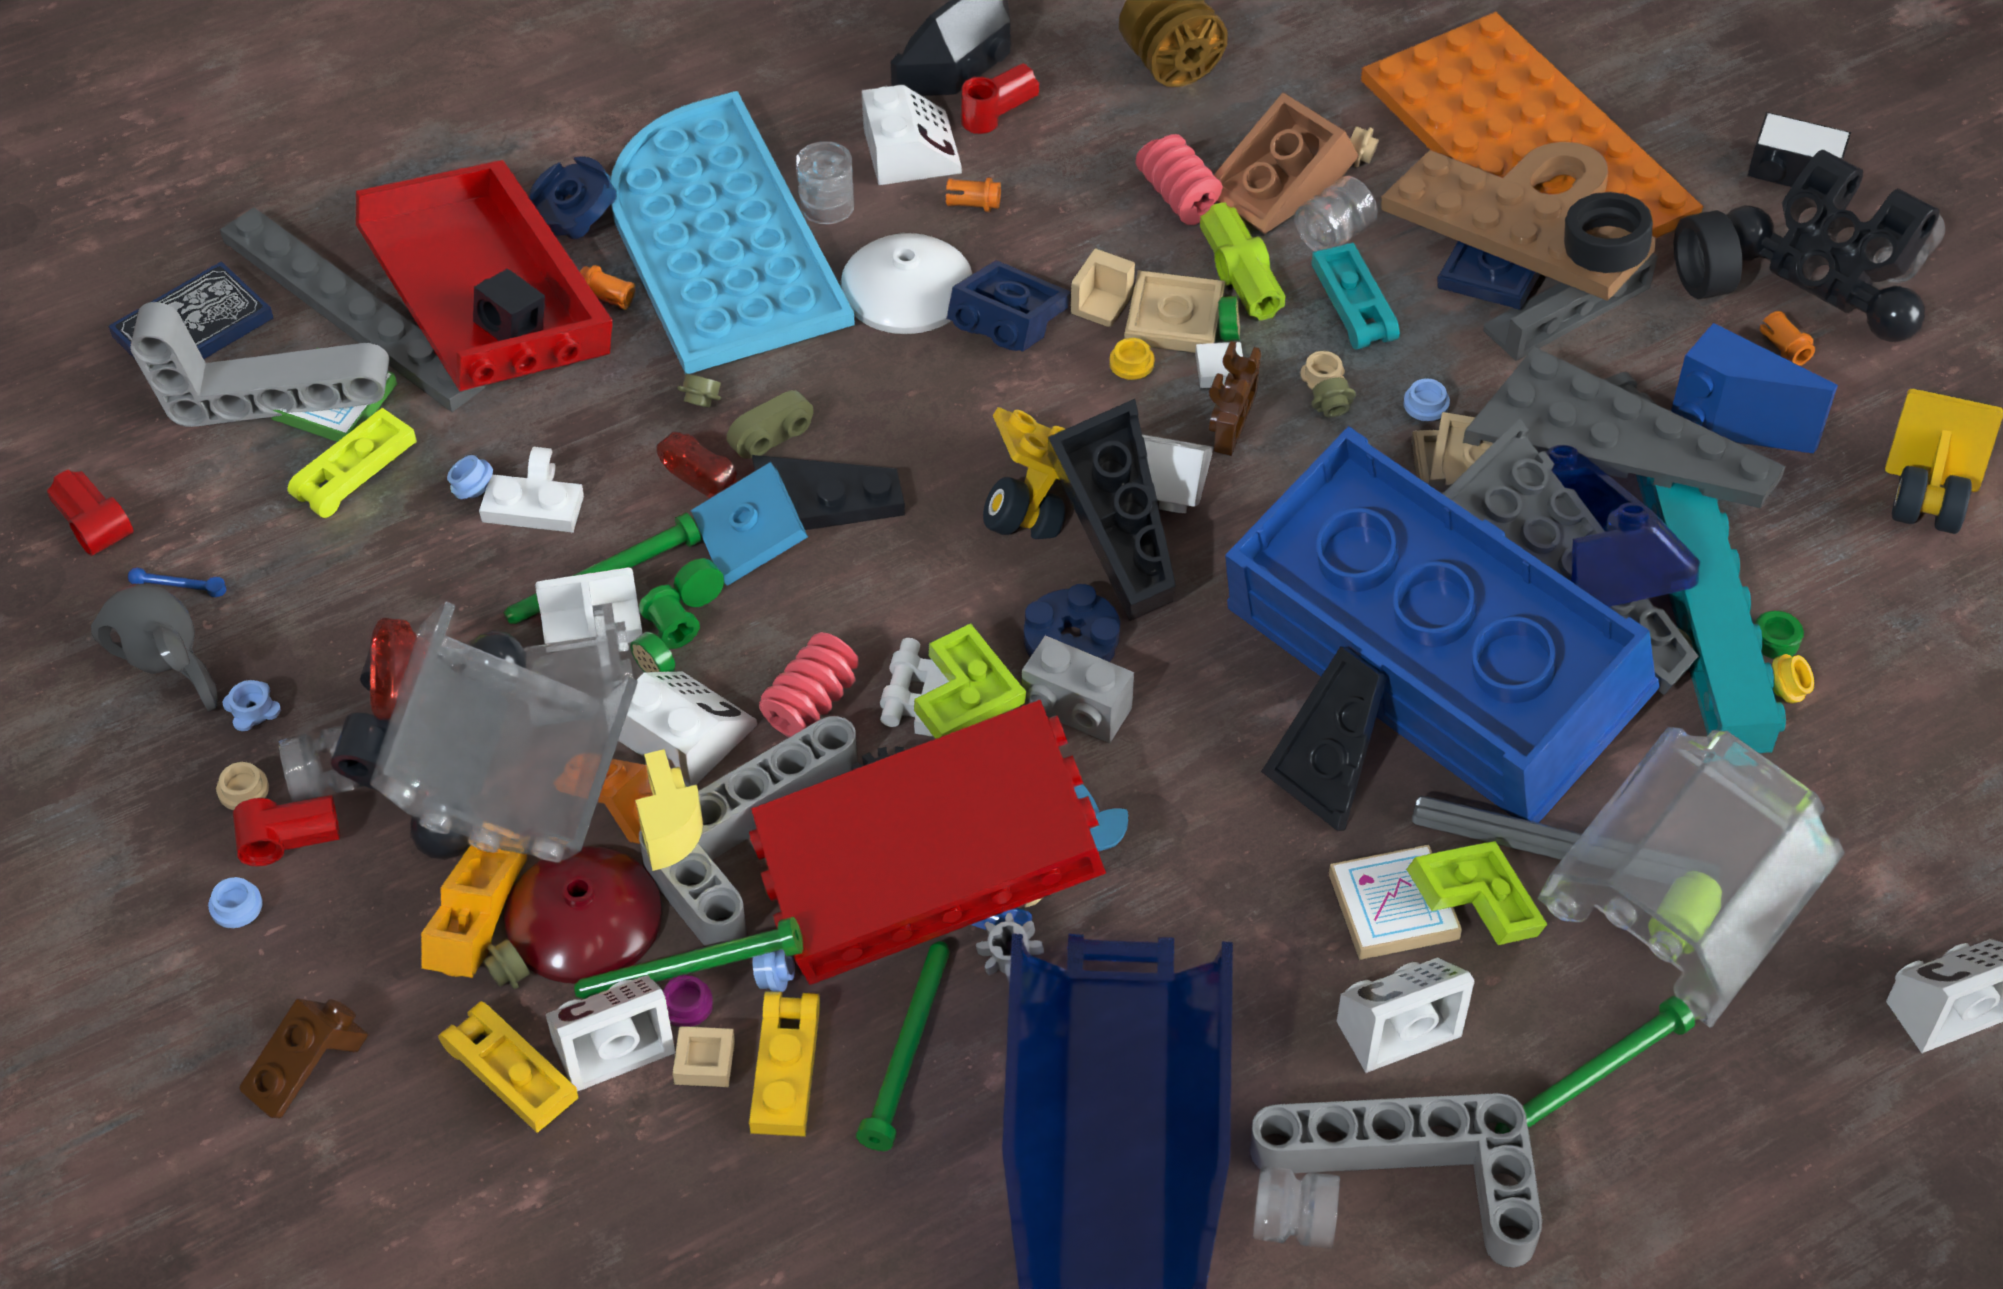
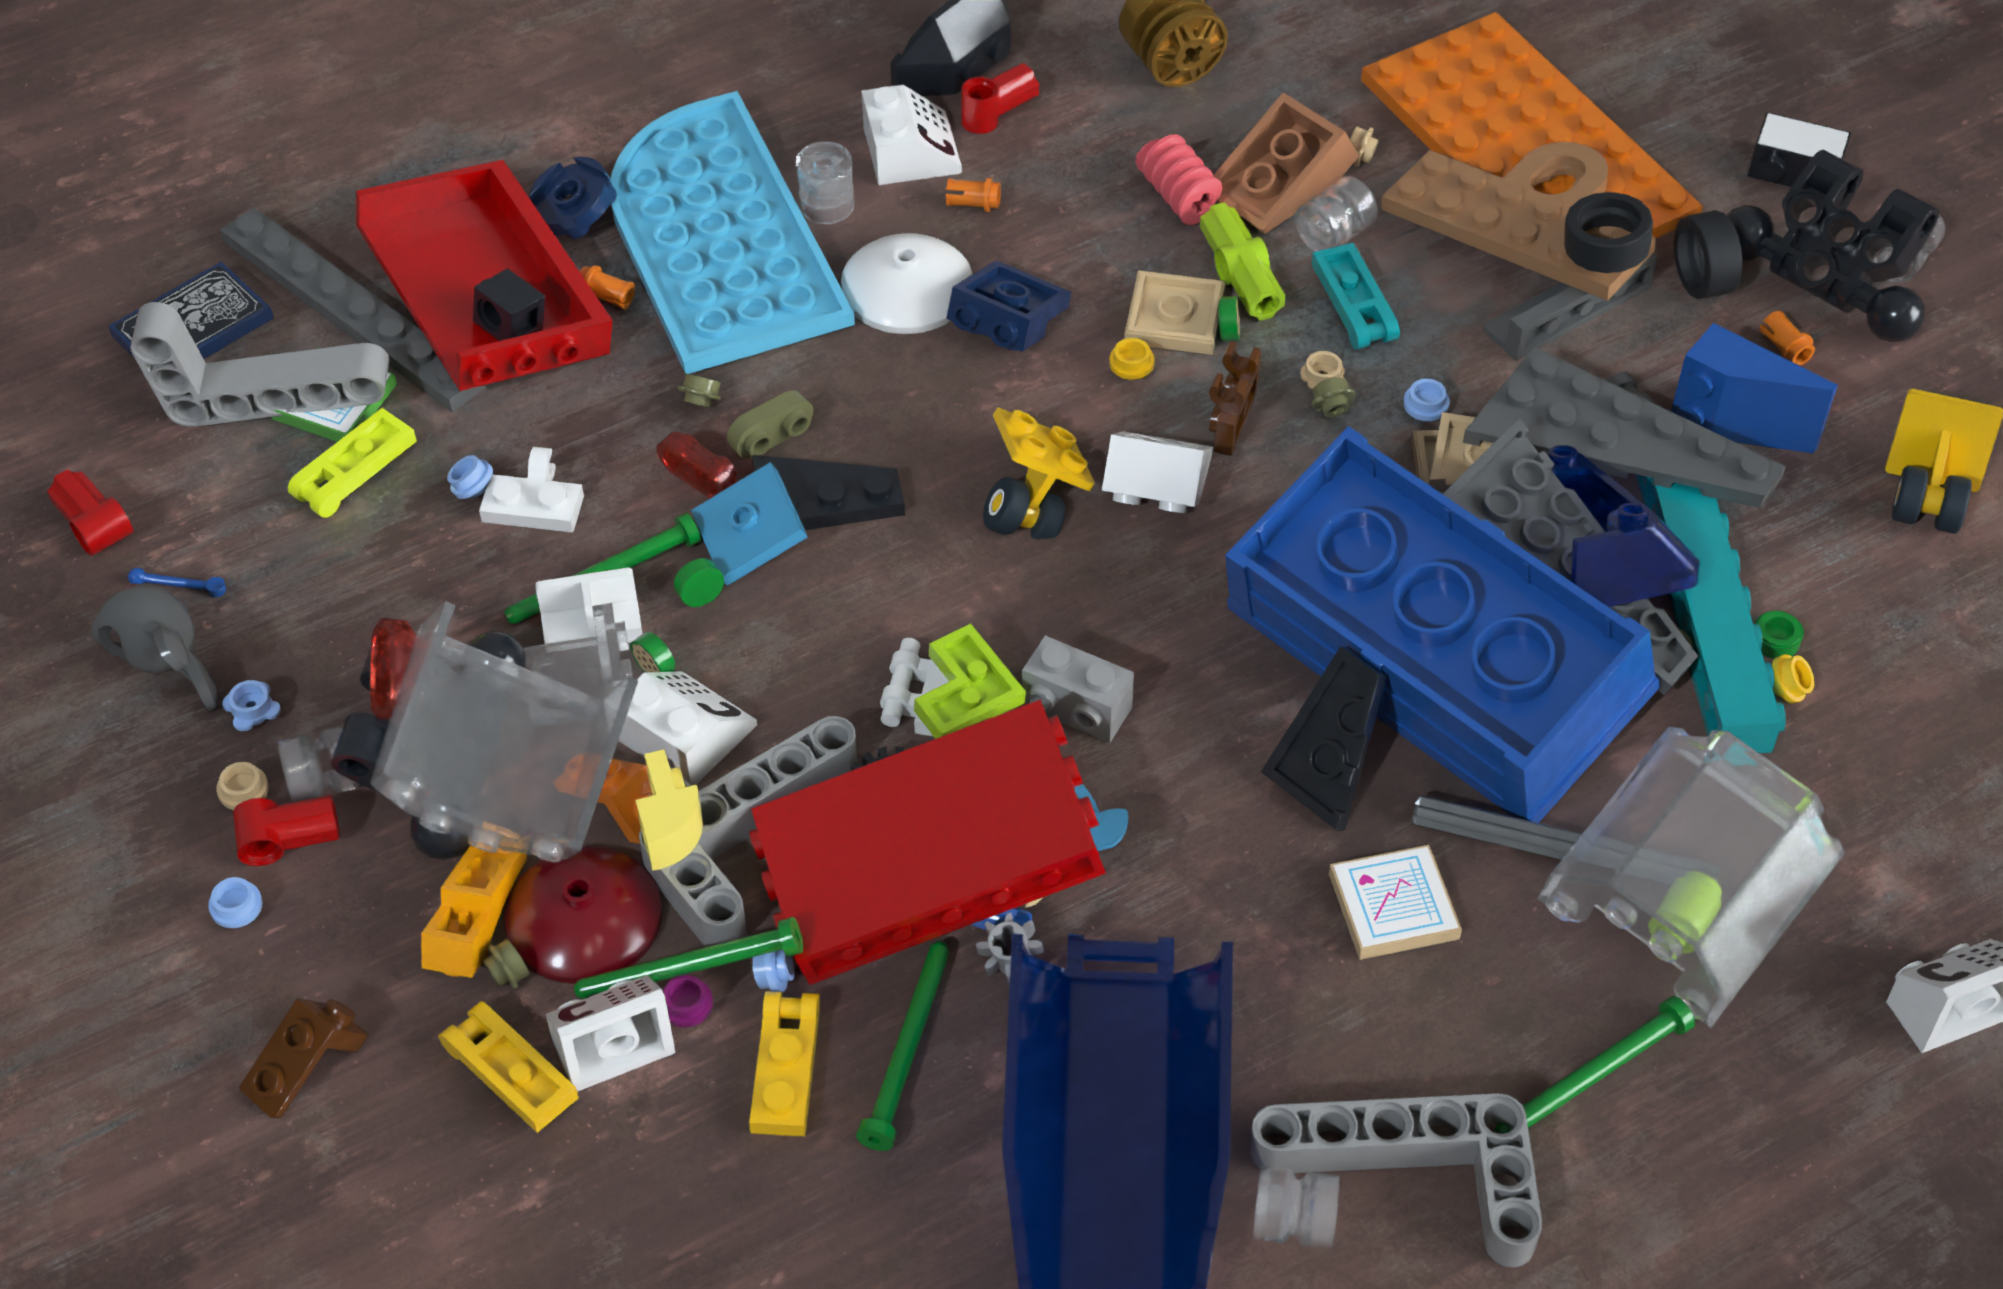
green bush [639,585,700,649] -> none
tan plate [673,1026,735,1087] -> none
coral piece [759,632,859,738] -> none
dark blue plate [1024,584,1120,662] -> none
black wedge [1048,398,1176,621] -> none
tan panel [1071,248,1135,327] -> none
white tile [1195,342,1243,388] -> none
white slope [1337,958,1475,1073] -> none
lime plate [1406,841,1547,945] -> none
dark blue plate [1437,241,1540,310] -> none

